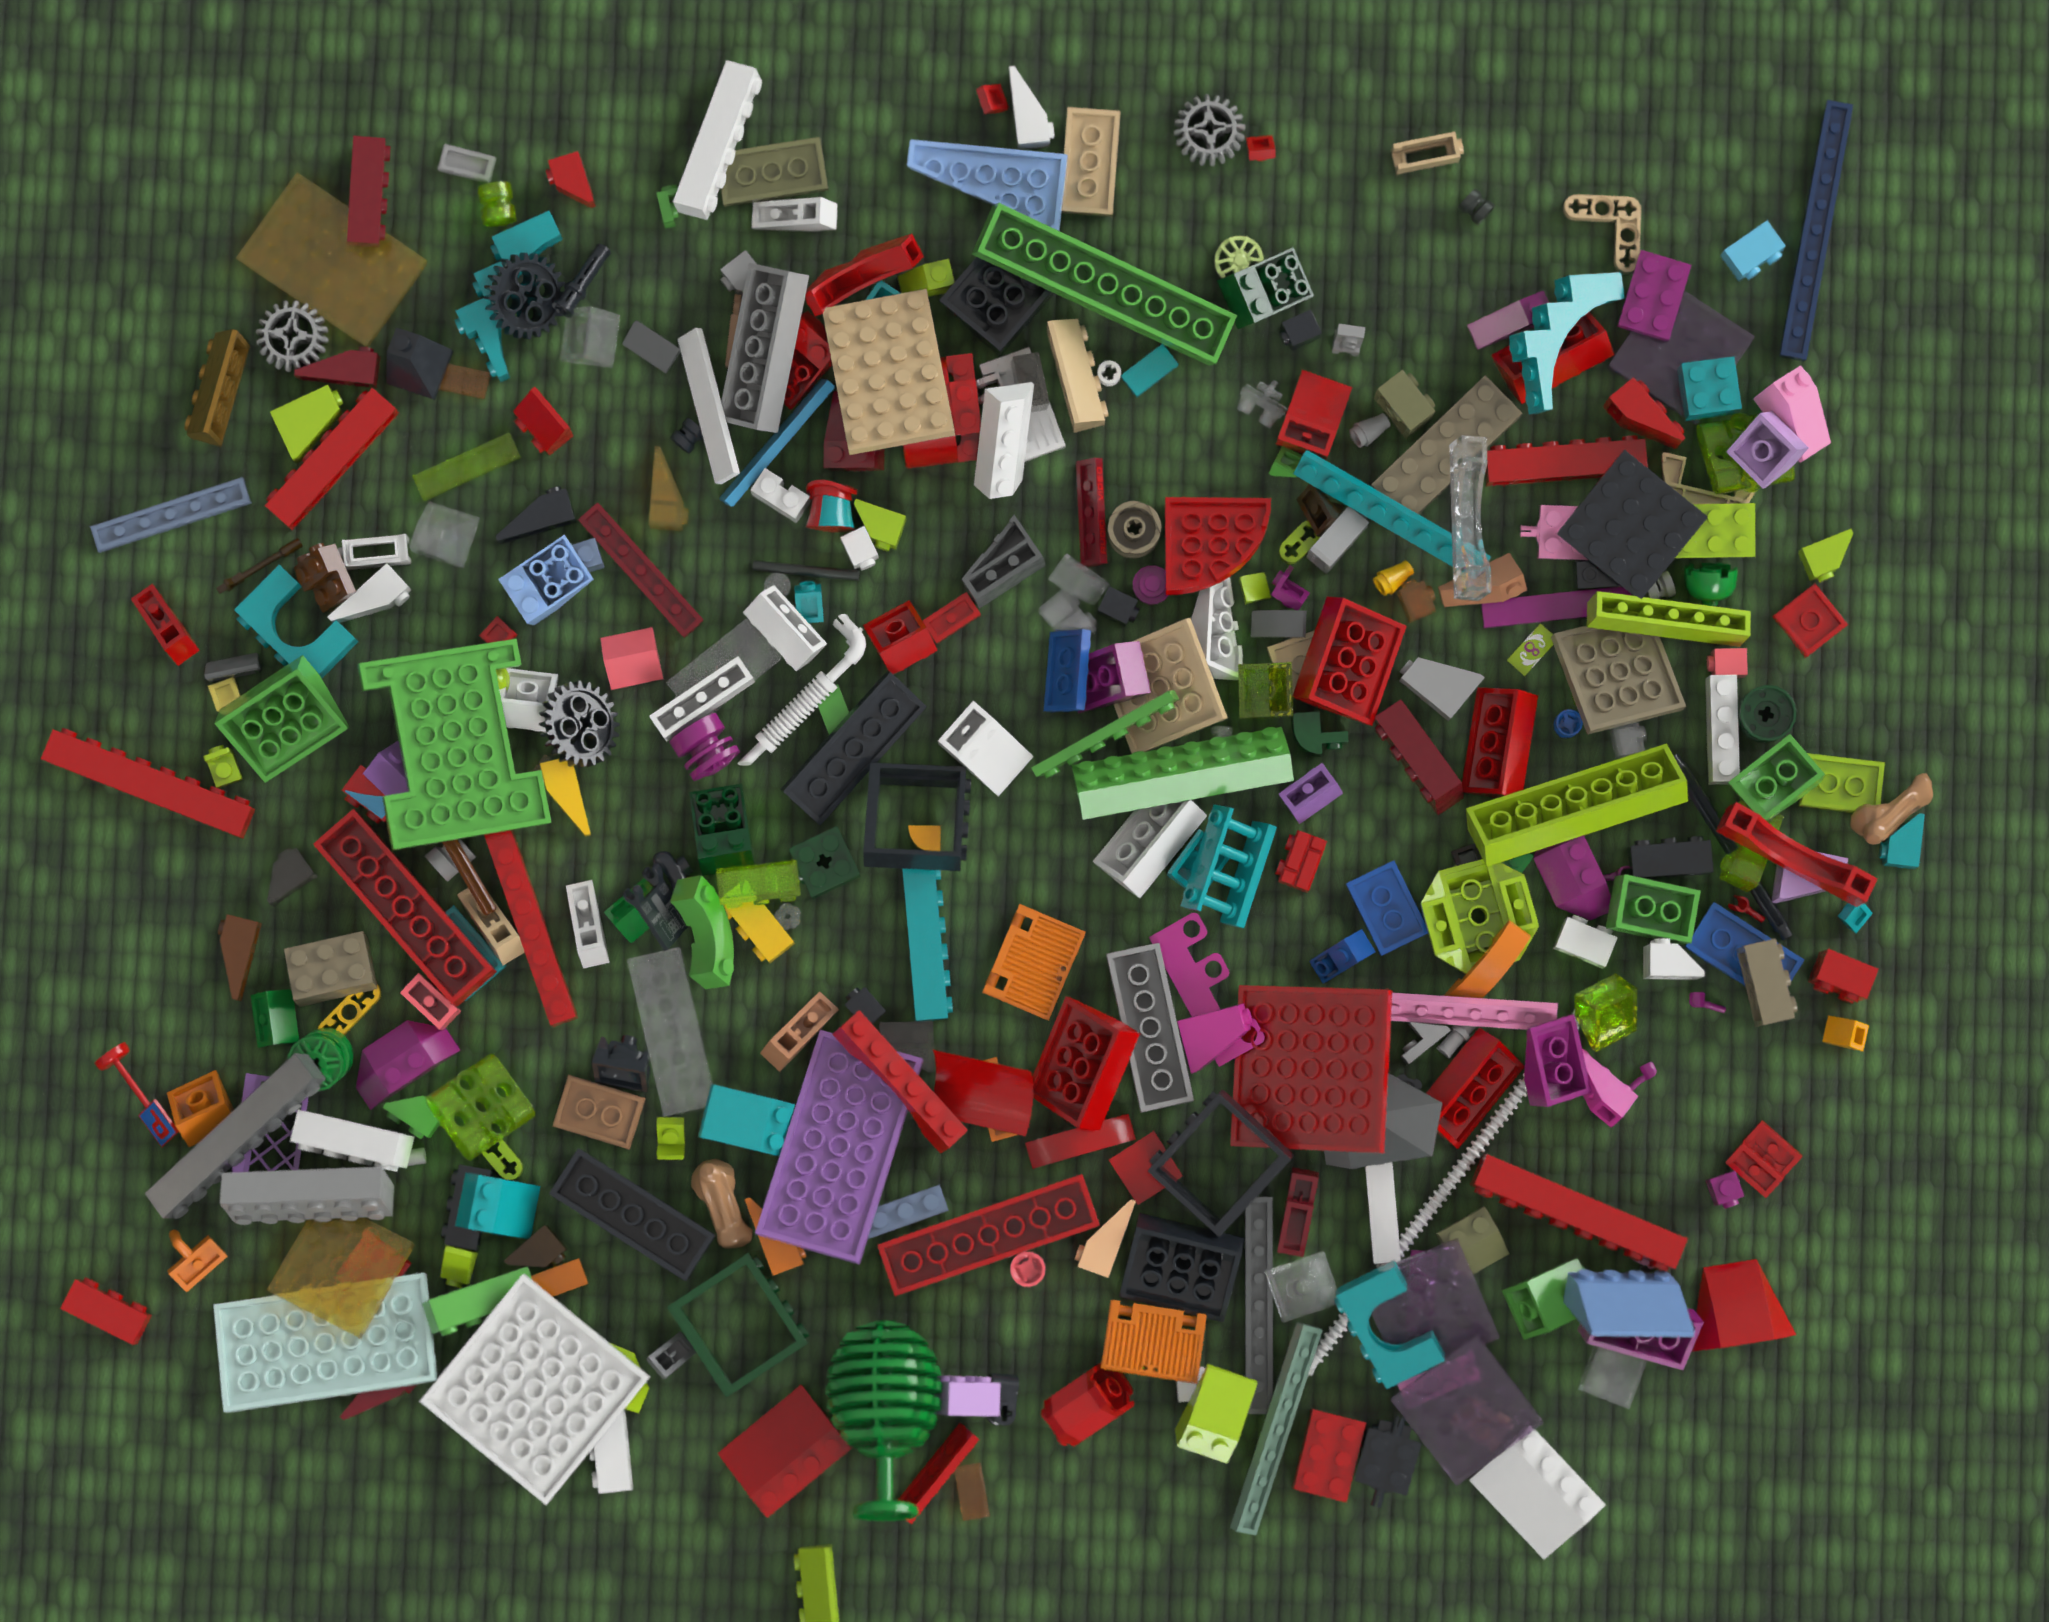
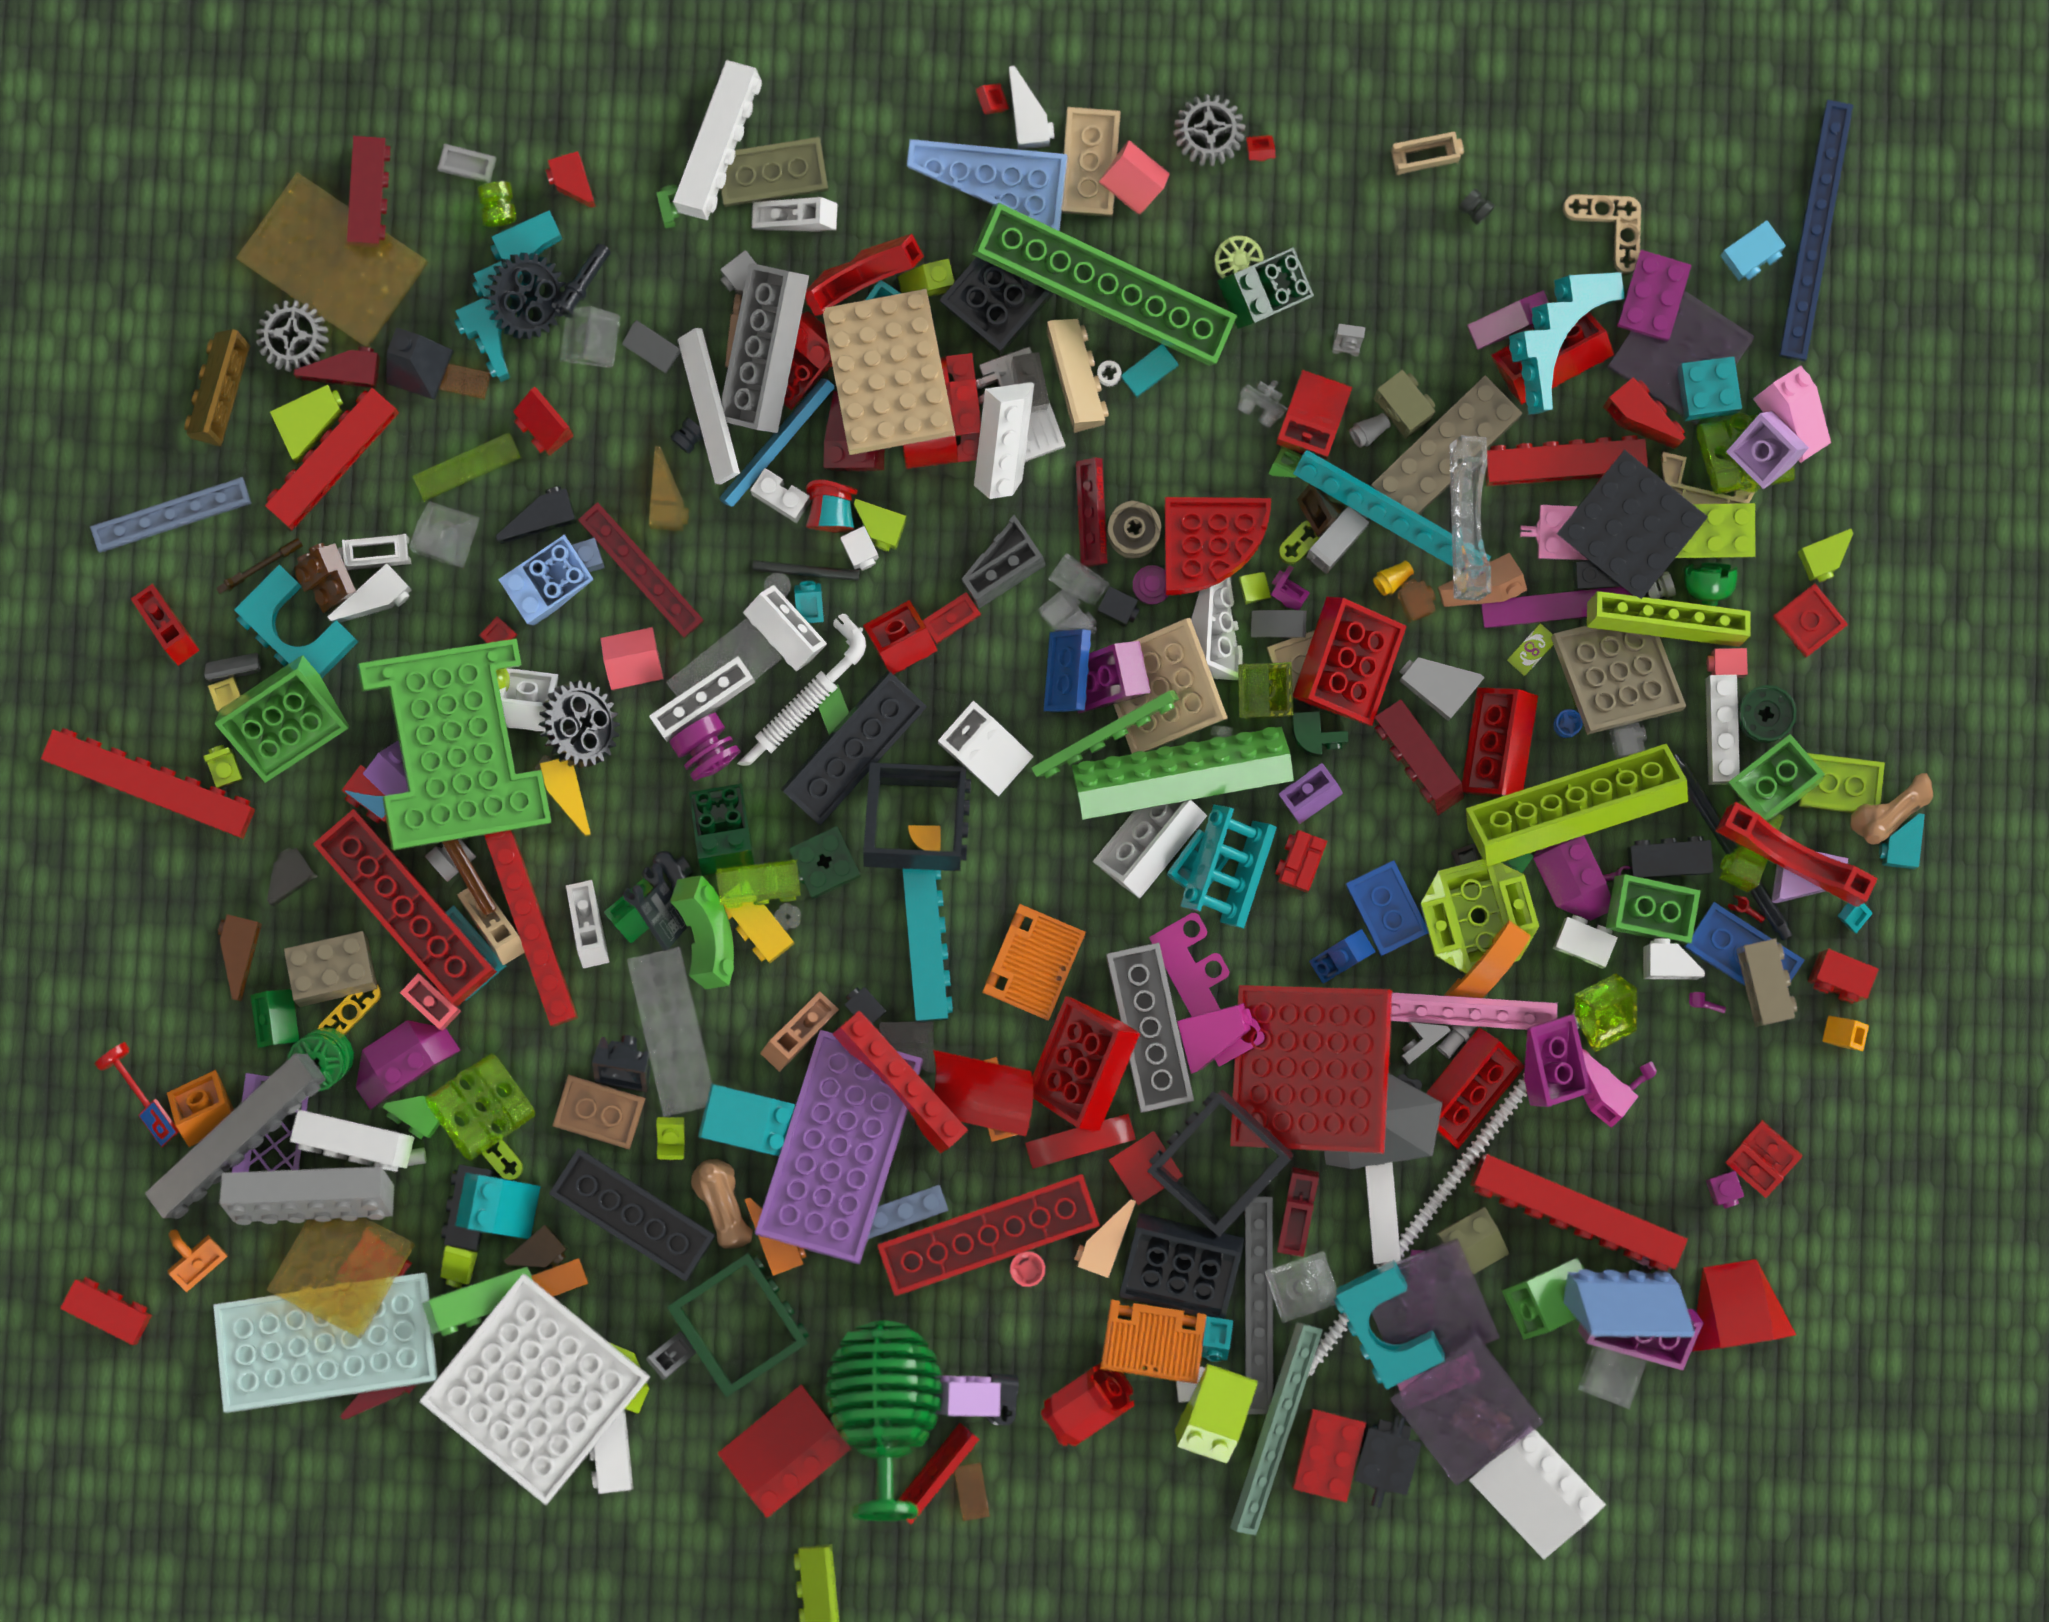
black brick [1279,309,1322,351] -> none
none -> coral slope [1098,141,1170,215]
none -> teal bracket [1201,1316,1233,1362]

